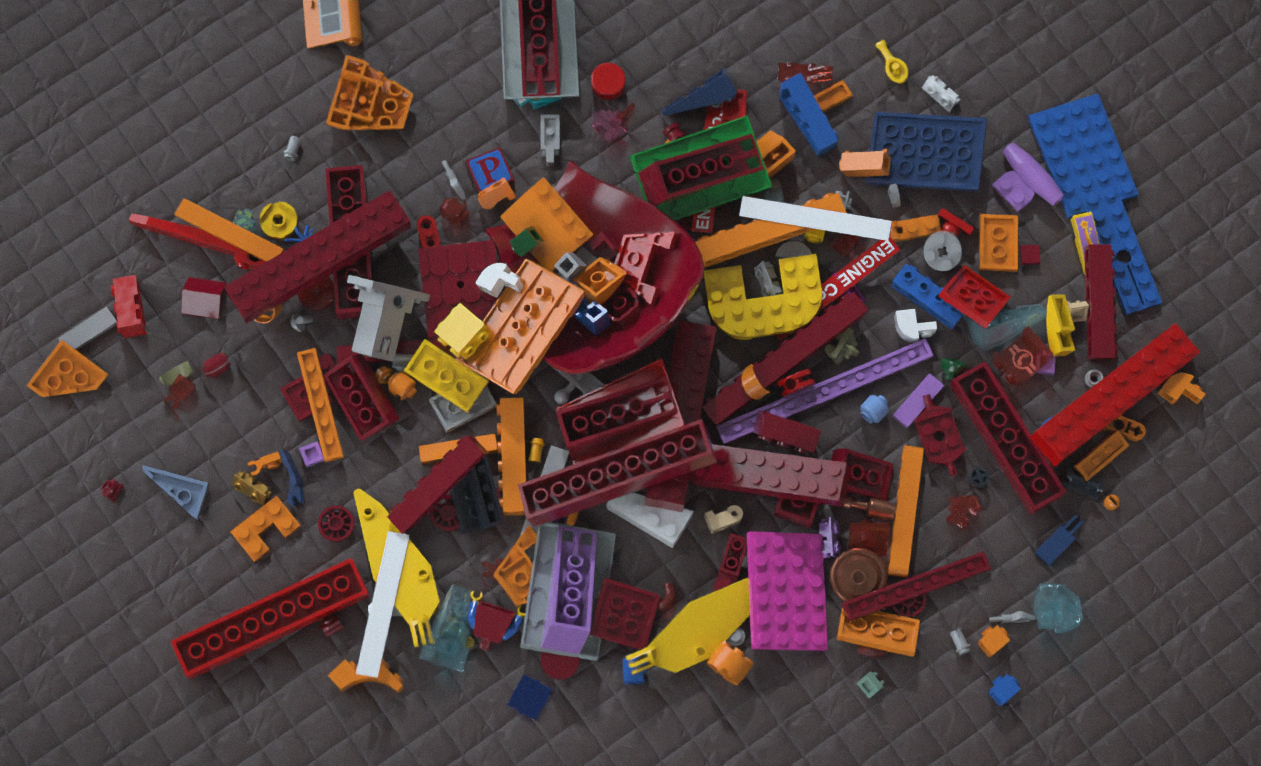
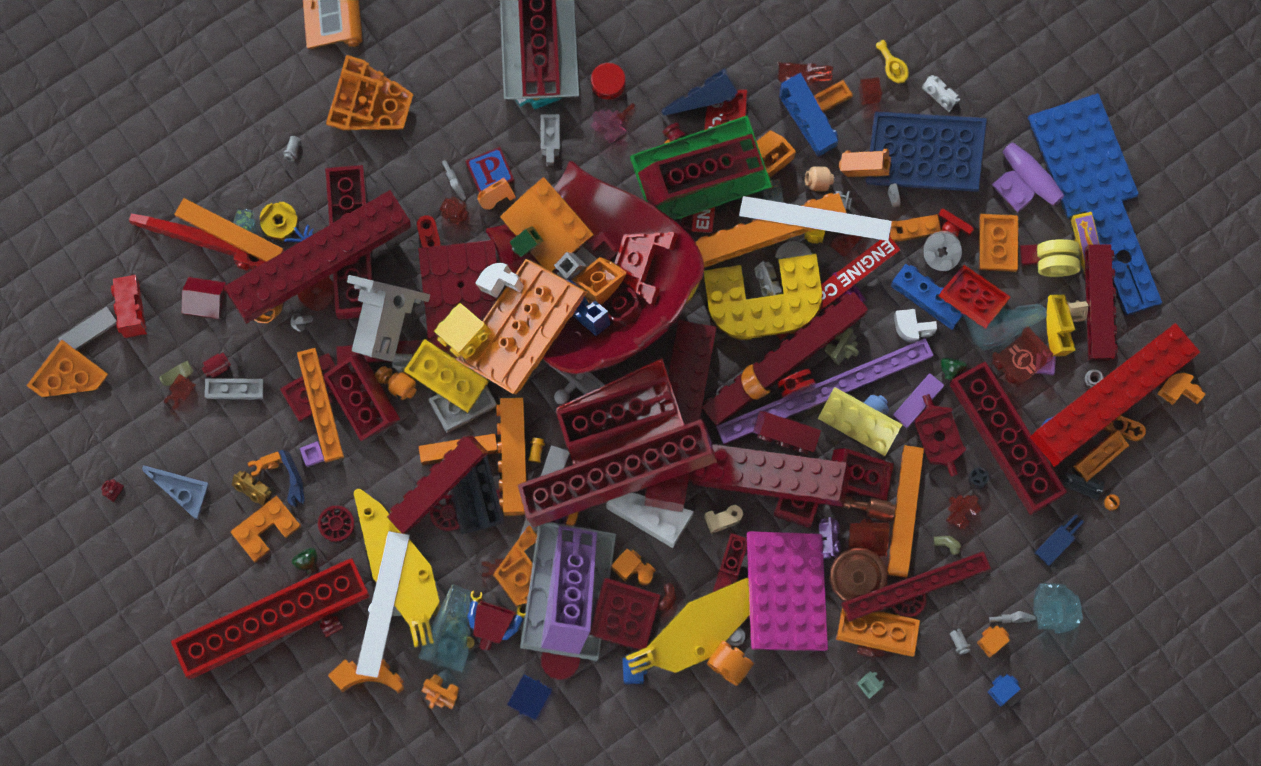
none -> light grey plate [205,379,264,399]
none -> dark green brick [291,548,317,574]
none -> orange hips [422,674,459,709]
none -> orange brick [611,549,656,585]
none -> light nougat head [805,166,834,191]
none -> light yellow plate [818,387,902,456]
none -> clear red brick [858,77,882,105]
none -> olive arm [933,536,961,555]
none -> light yellow wheel [1037,240,1080,277]

